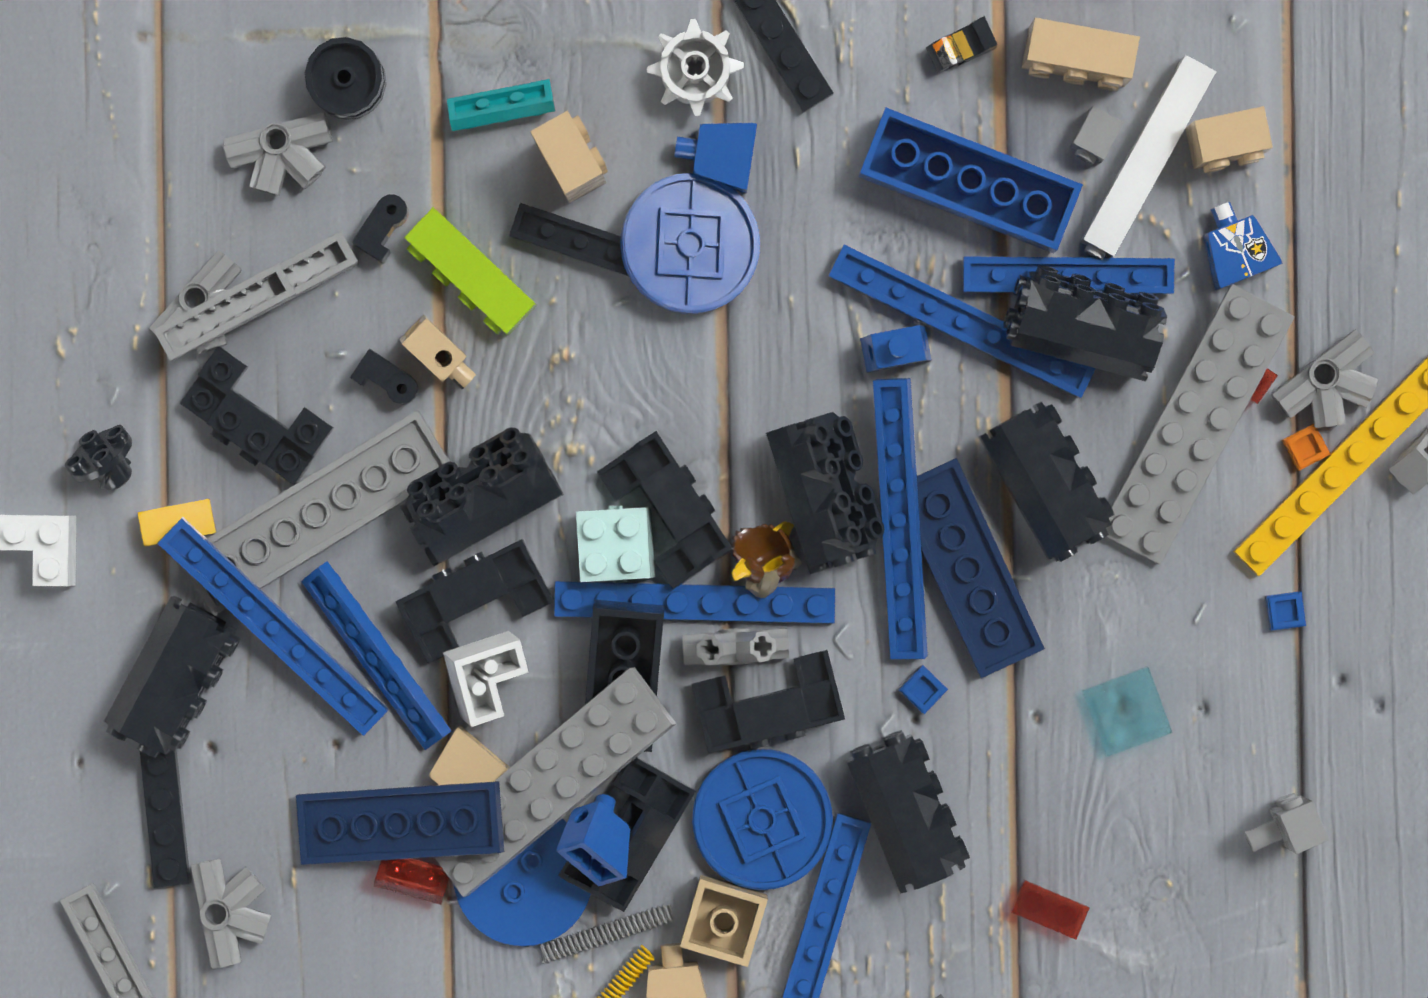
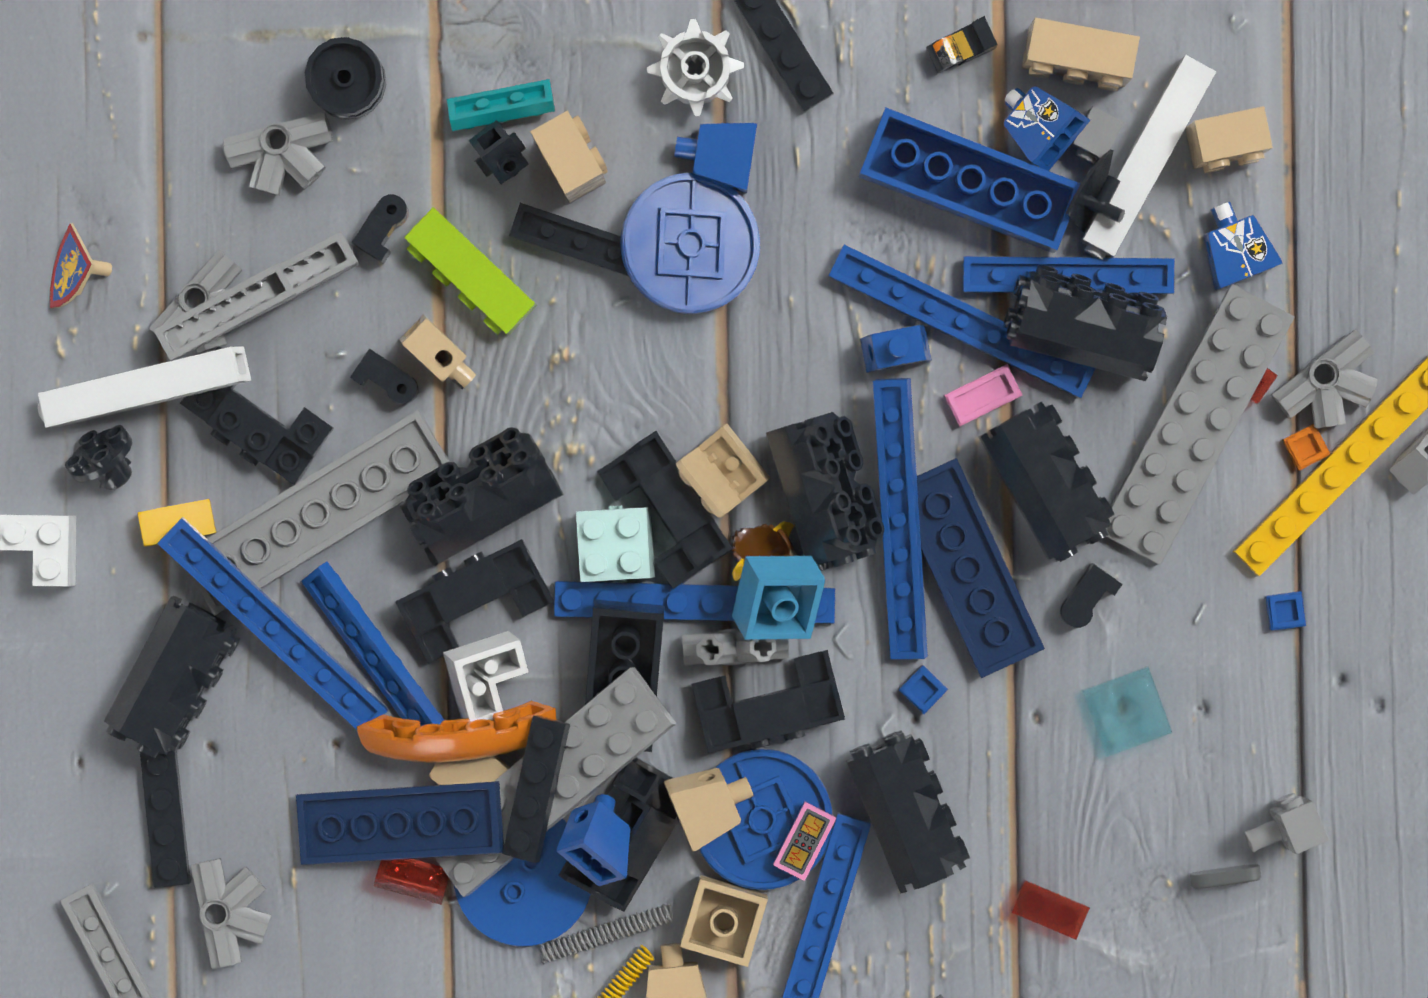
none -> white brick [38,346,251,428]
none -> shield [50,223,112,309]
none -> orange brick [357,701,556,763]
none -> black brick [468,120,529,185]
none -> black plate [502,715,570,863]
none -> tan torso [664,768,754,852]
none -> tan bracket [676,424,770,518]
none -> dark azure brick [732,556,826,640]
none -> tile [773,802,836,881]
none -> bright pink tile [944,364,1023,427]
none -> blue torso [1004,86,1091,171]
none -> black leg [1060,563,1123,628]
none -> black shield [1066,149,1125,232]
none -> dark grey tile [1190,864,1261,889]

